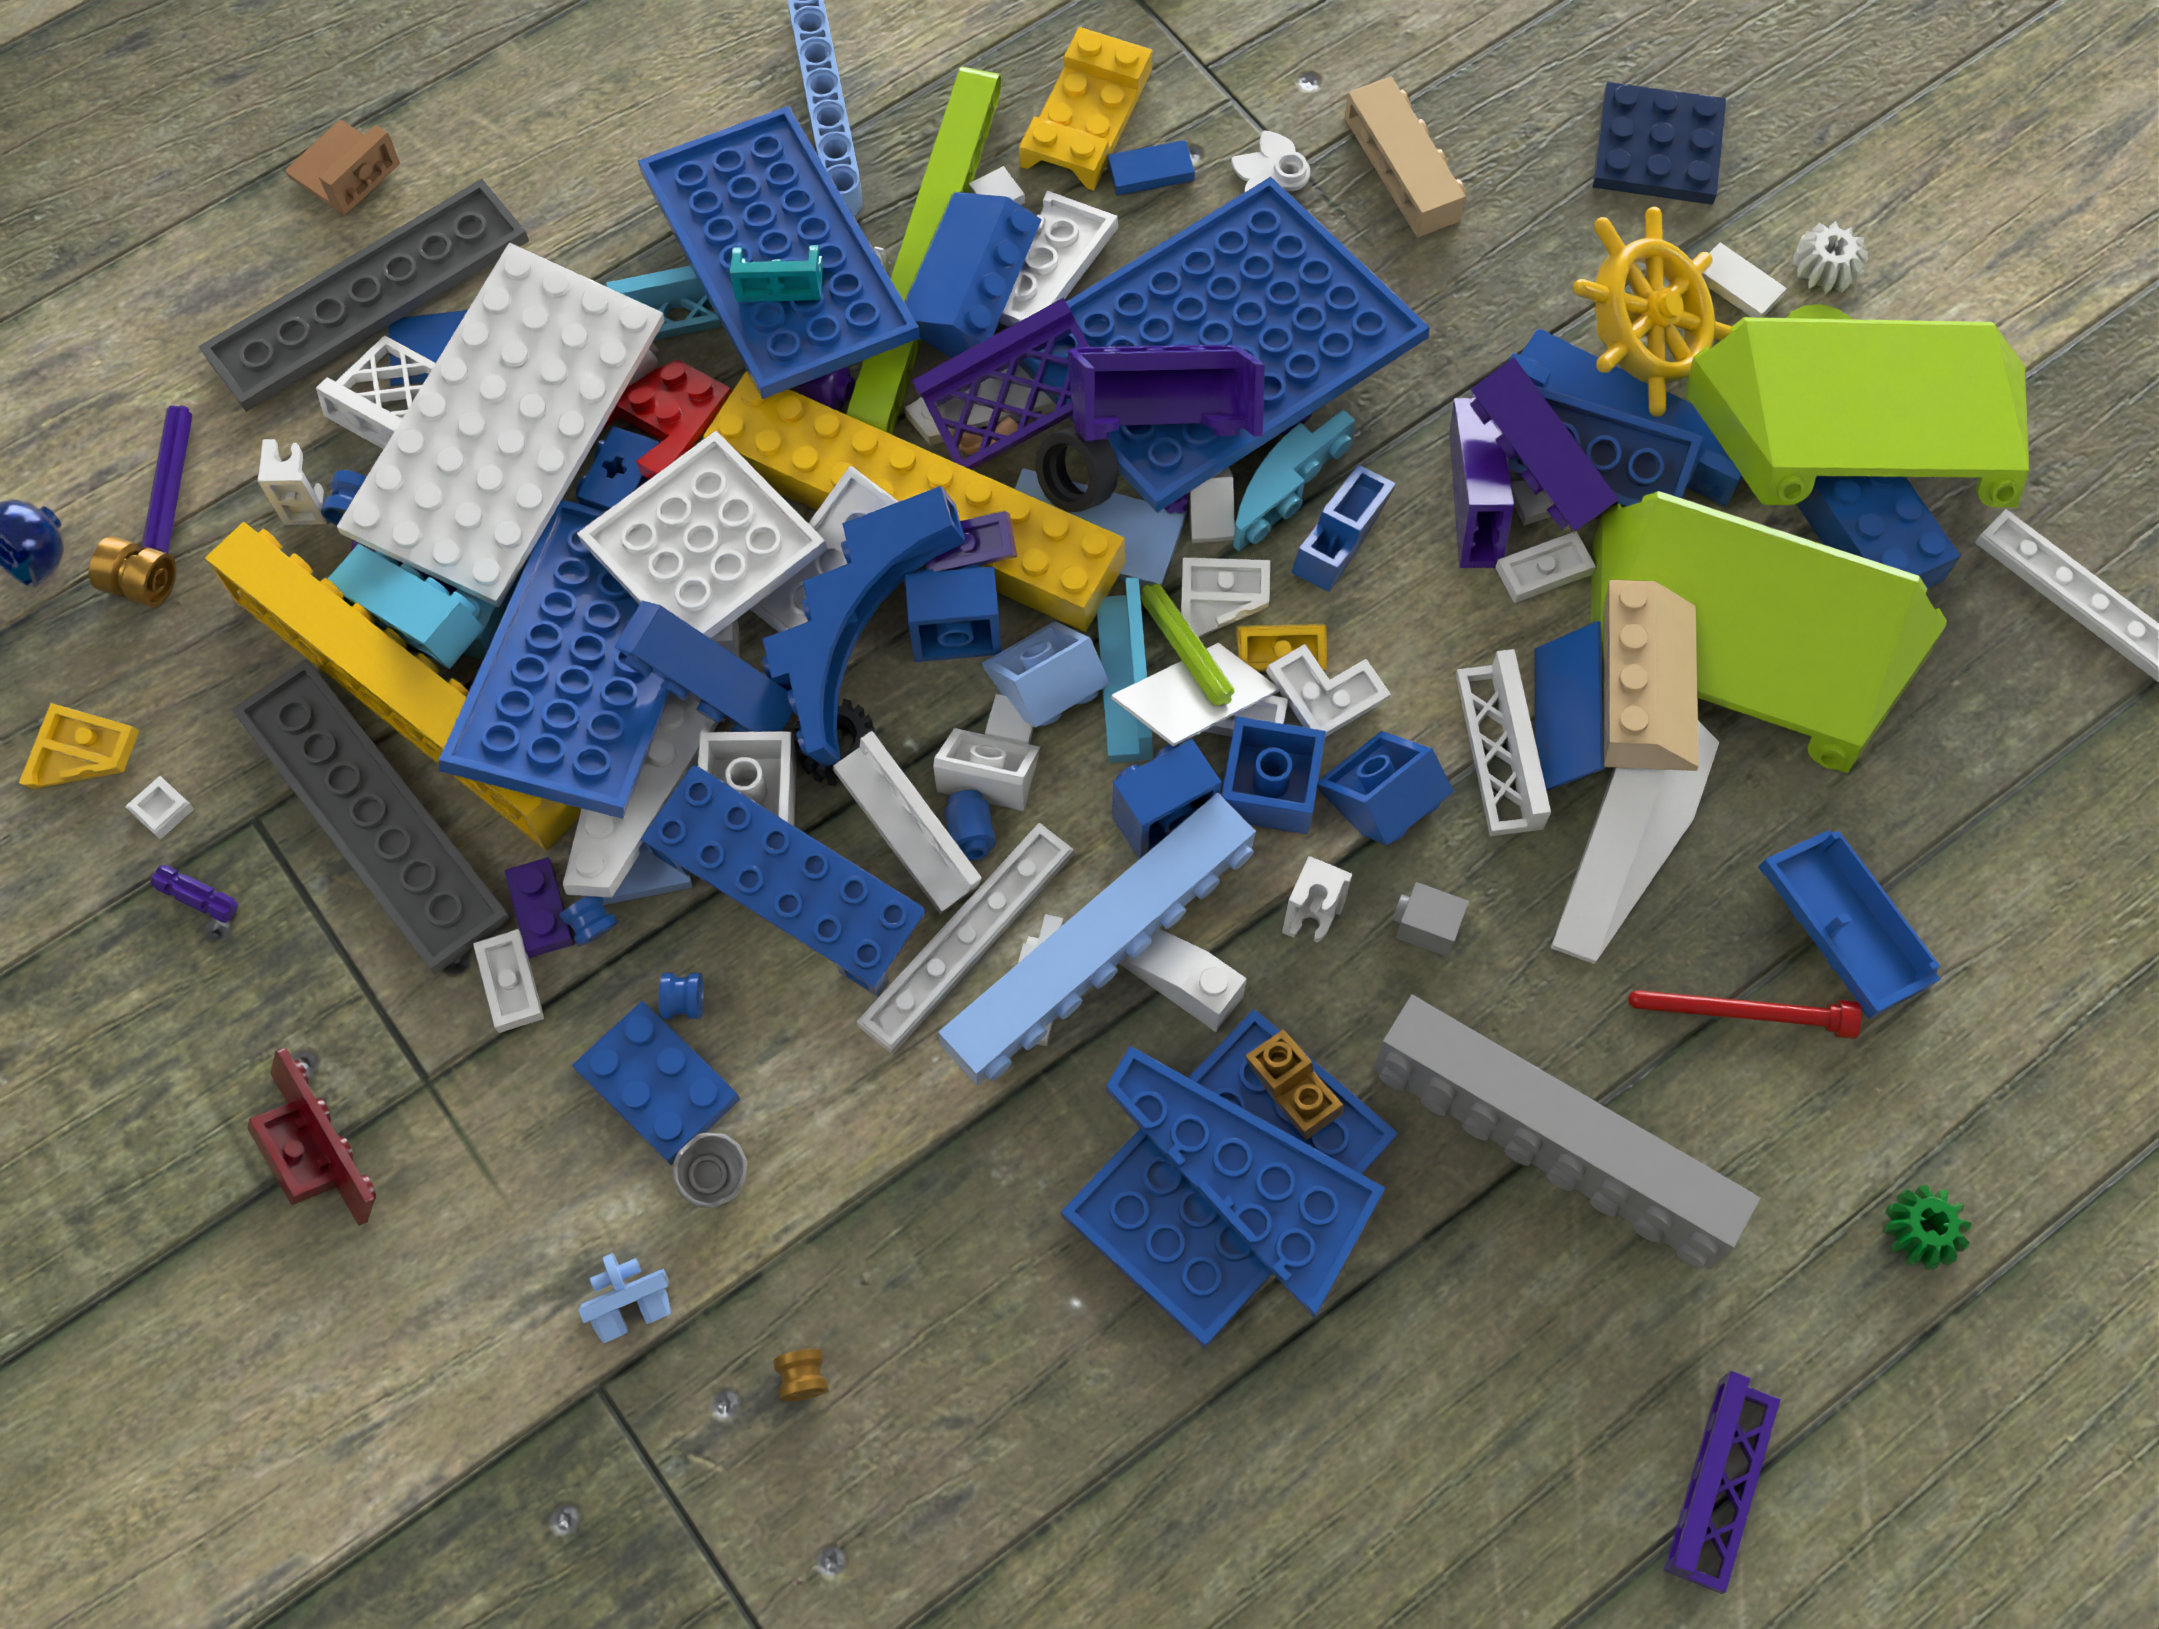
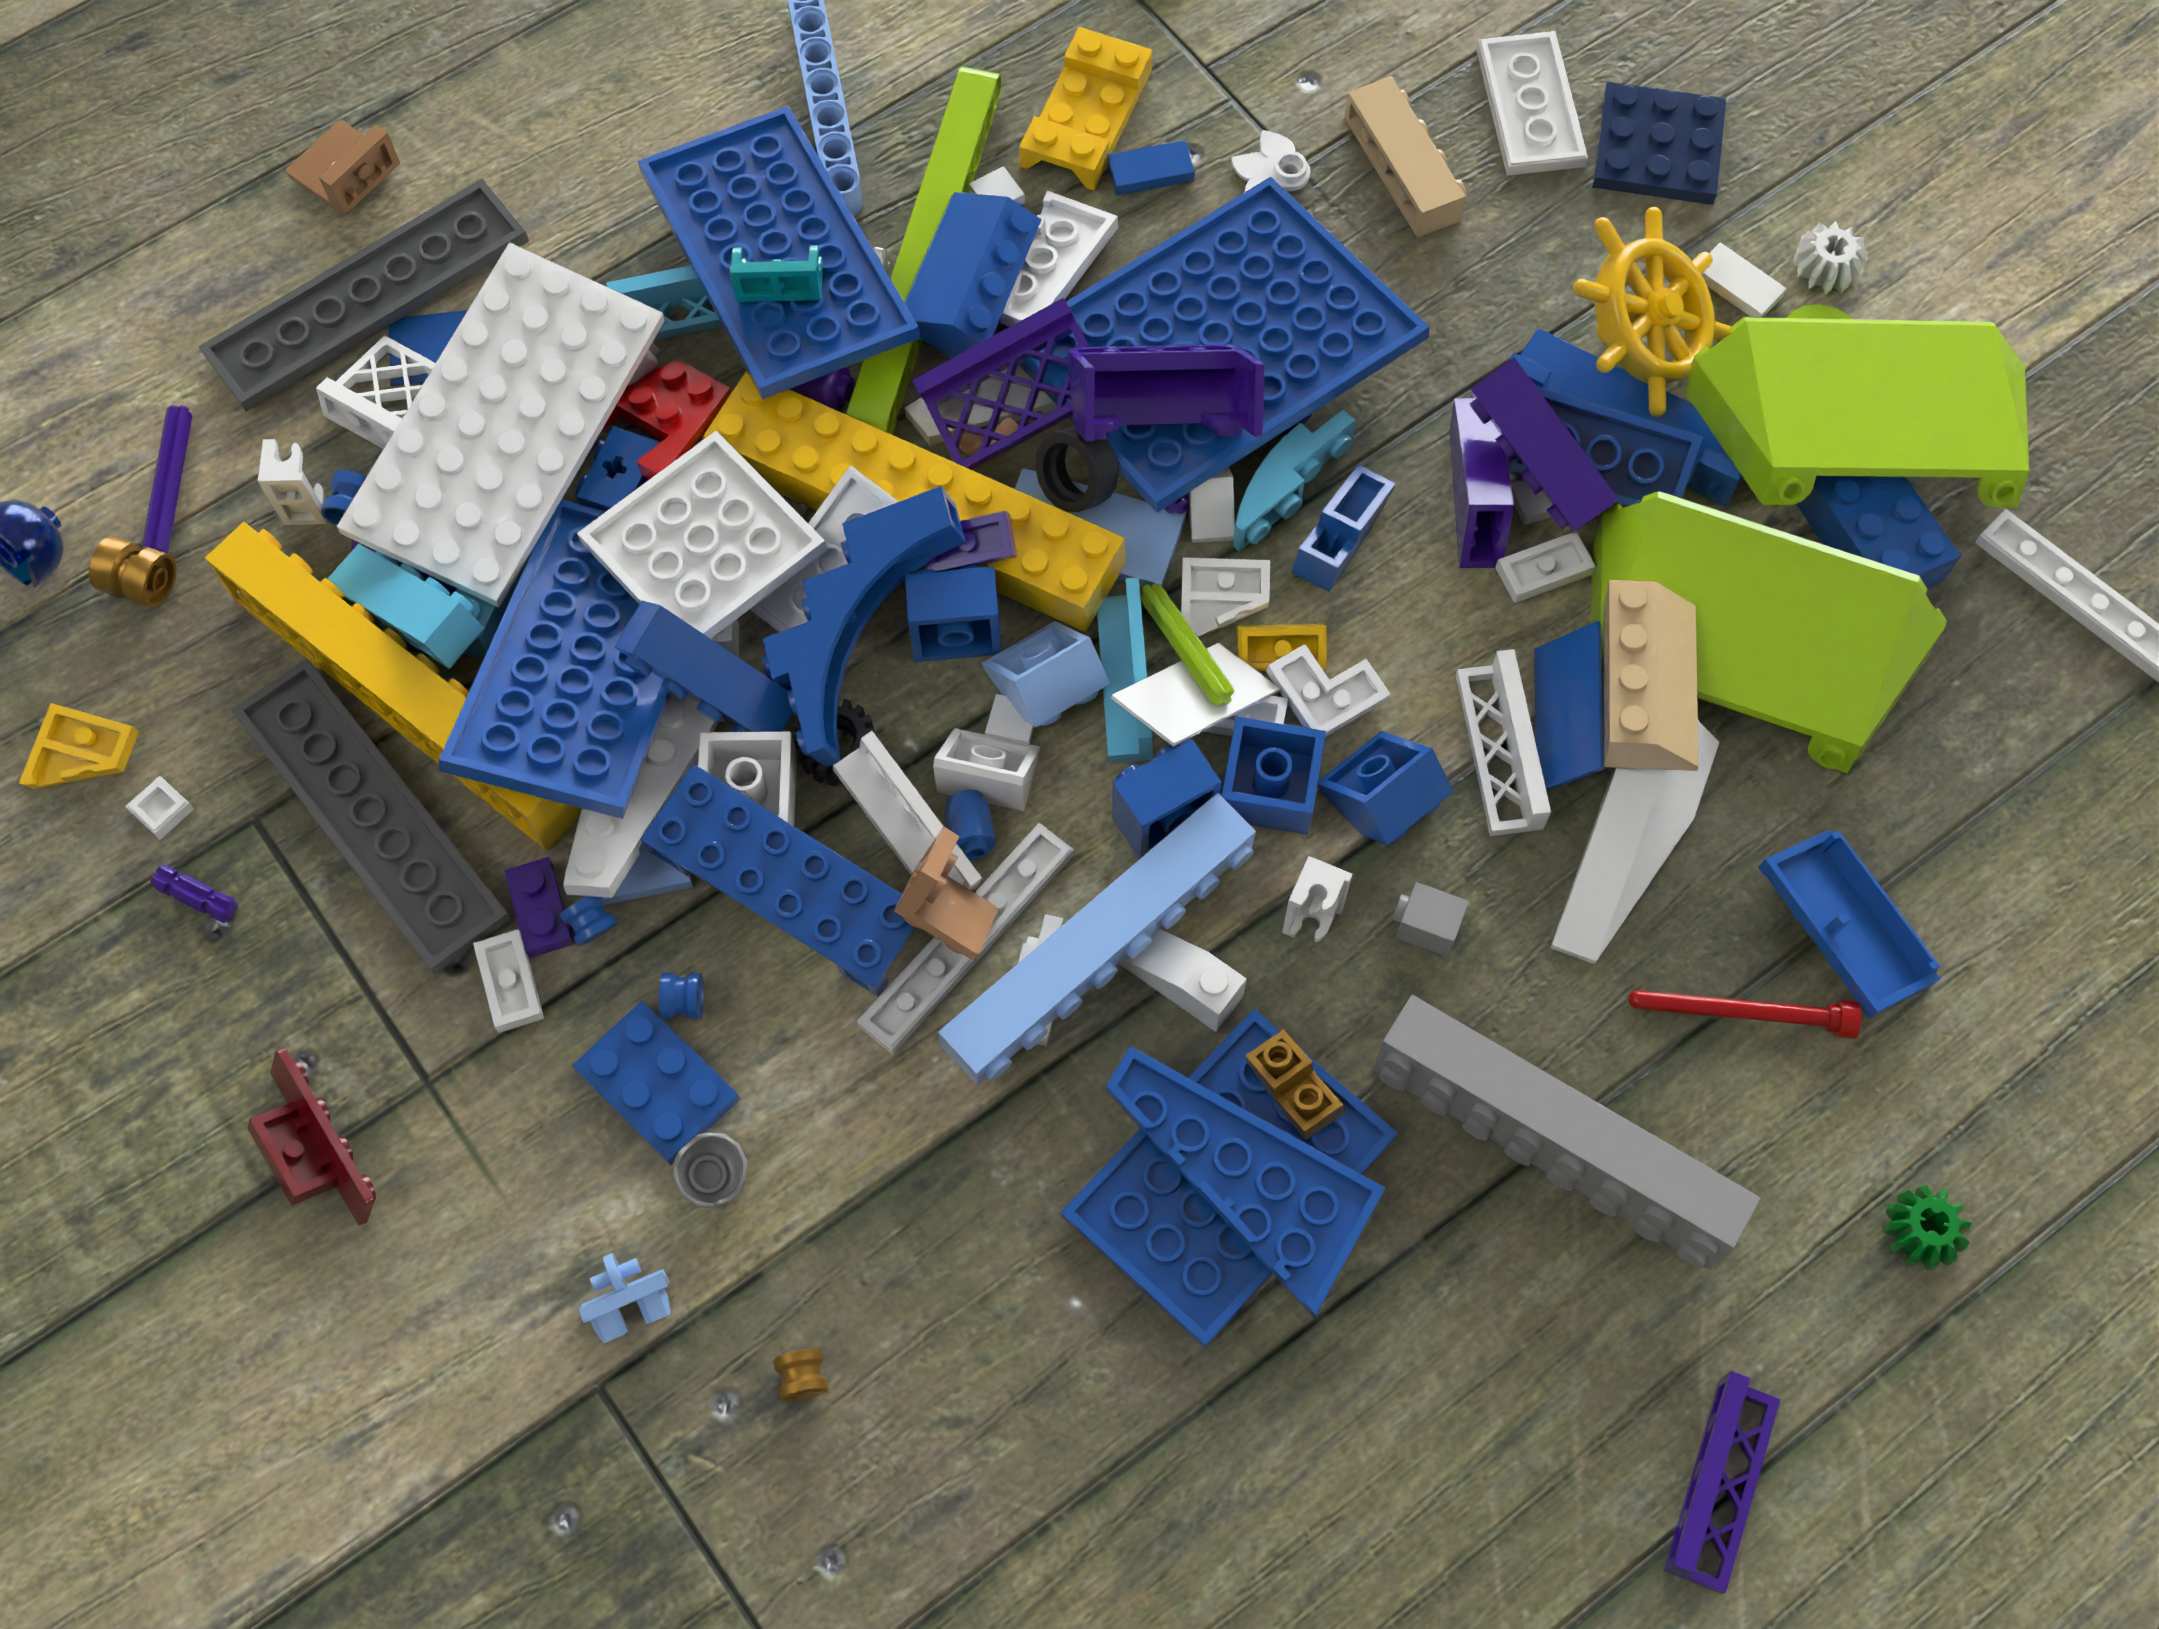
none -> medium nougat bracket [894,826,998,960]
none -> white tile [1476,31,1588,176]

